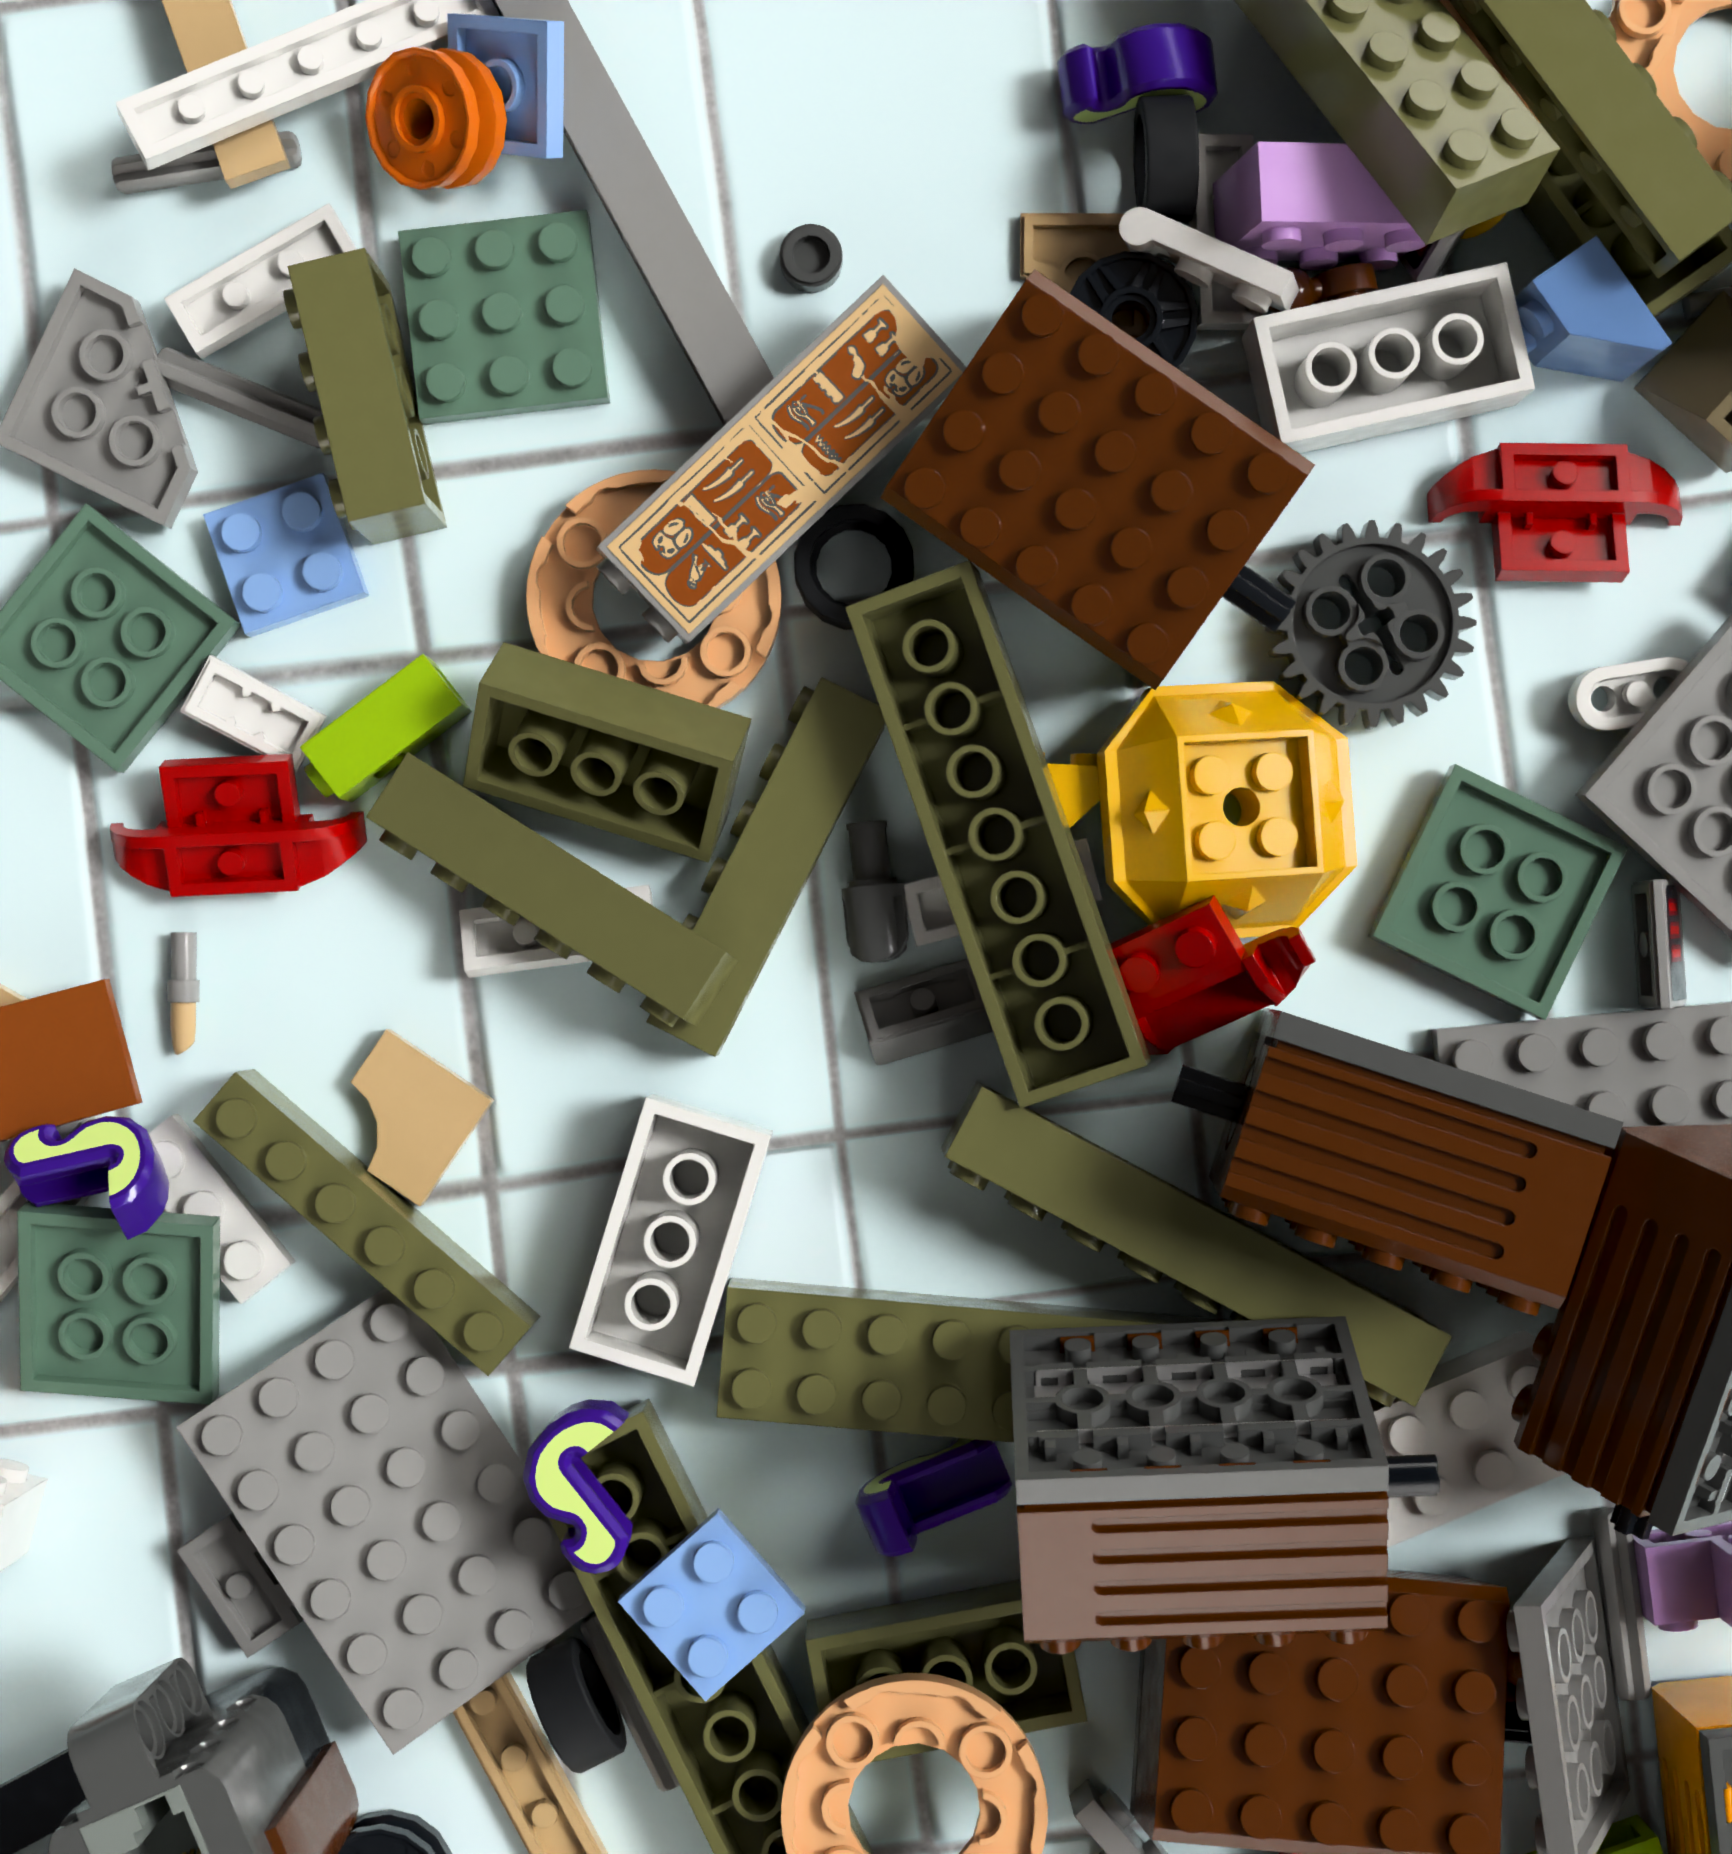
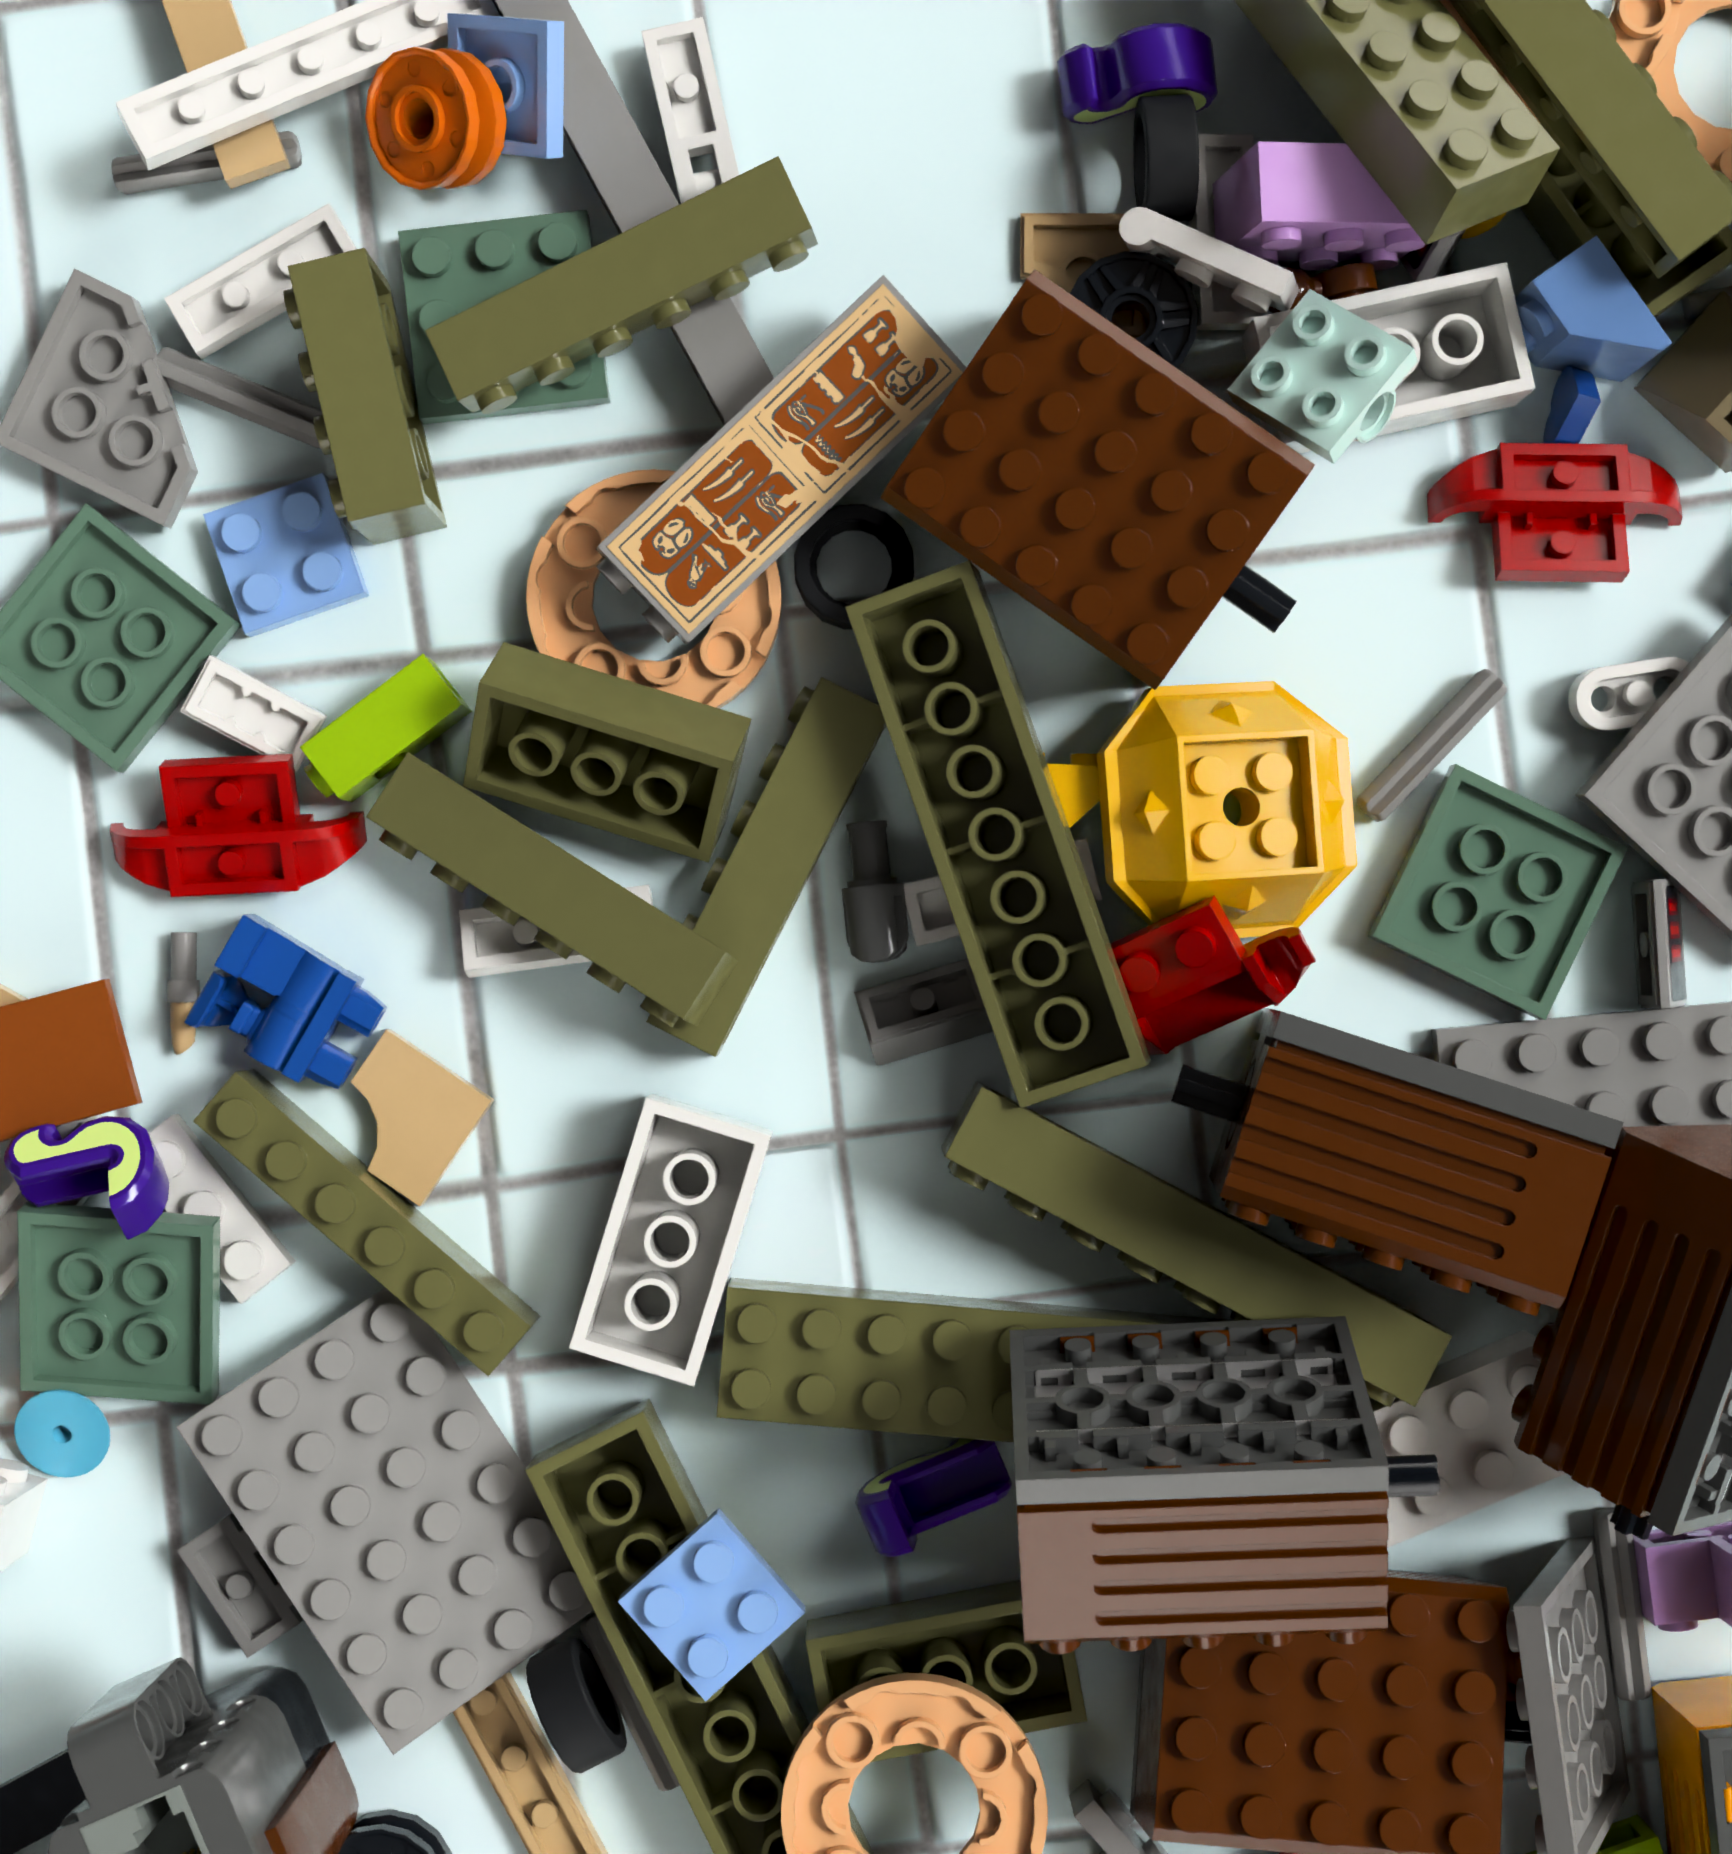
dark purple animal [523,1399,633,1574] -> none
dark grey tile [779,224,843,293] -> none
dark grey gear [1265,520,1477,730] -> none
none -> medium azure piece [14,1389,110,1478]
none -> blue hips [184,914,387,1089]
none -> olive brick [425,156,818,414]
none -> white plate [641,17,739,204]
none -> light aqua plate [1227,289,1418,464]
none -> light grey axle [1356,669,1507,822]
none -> blue tile [1543,366,1601,444]

